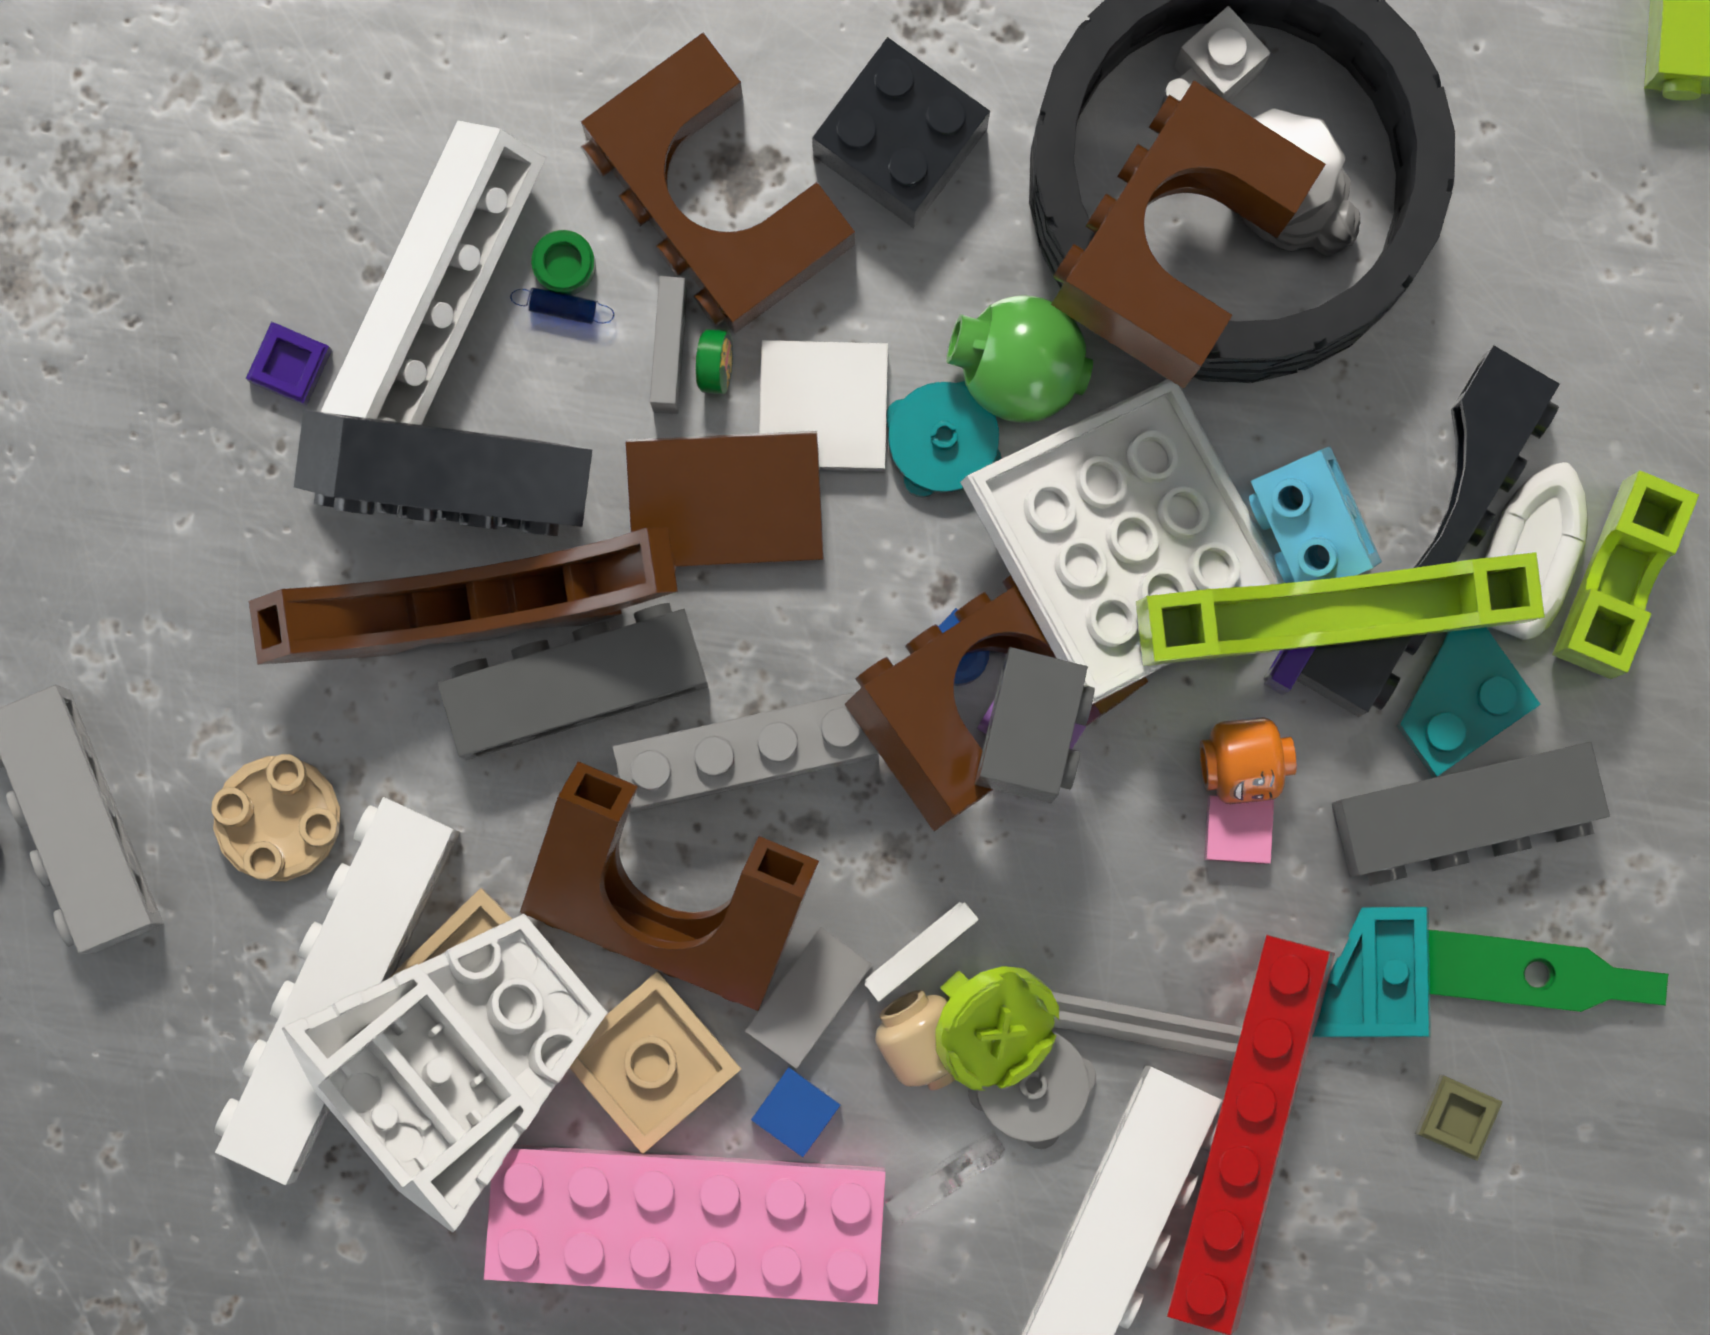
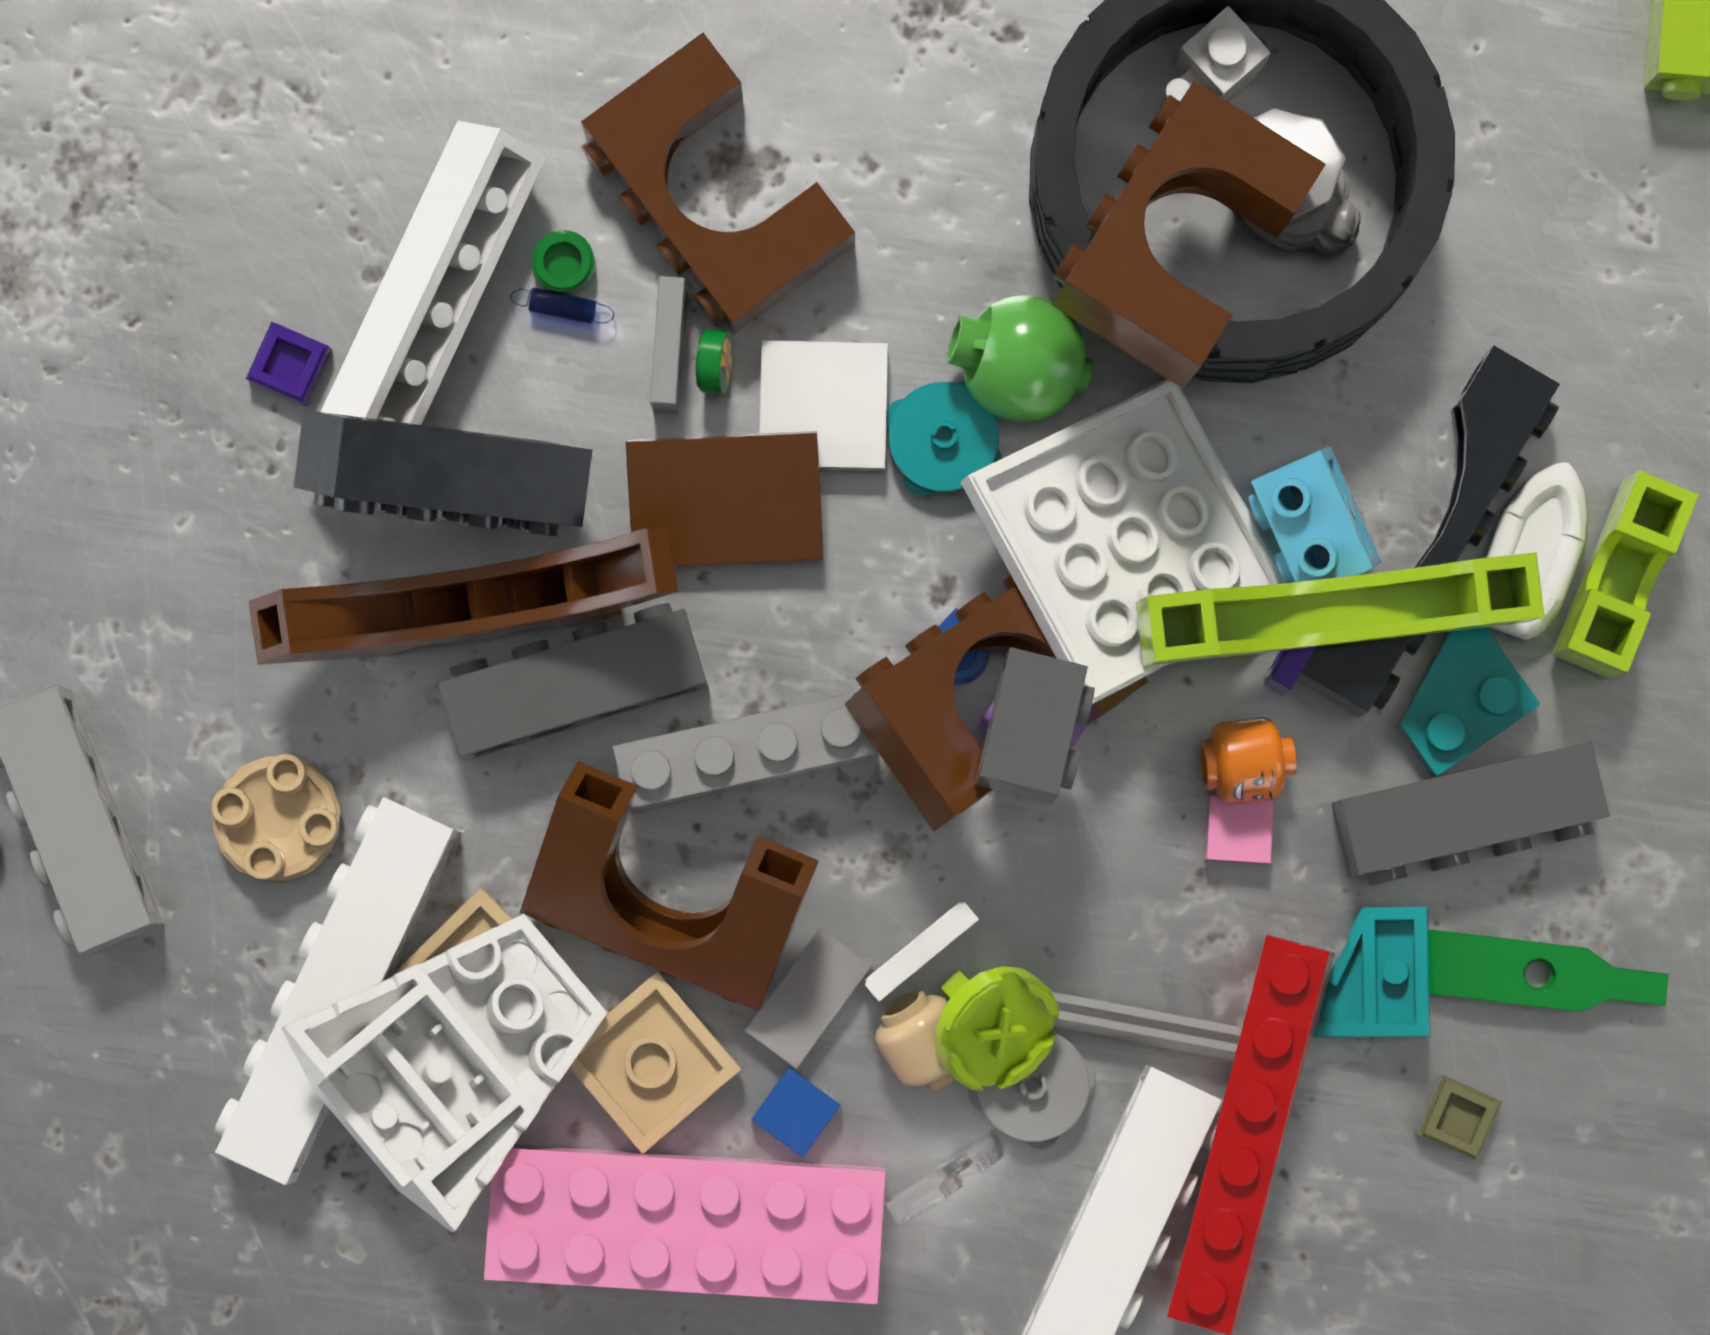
black brick [812,37,990,228] -> none

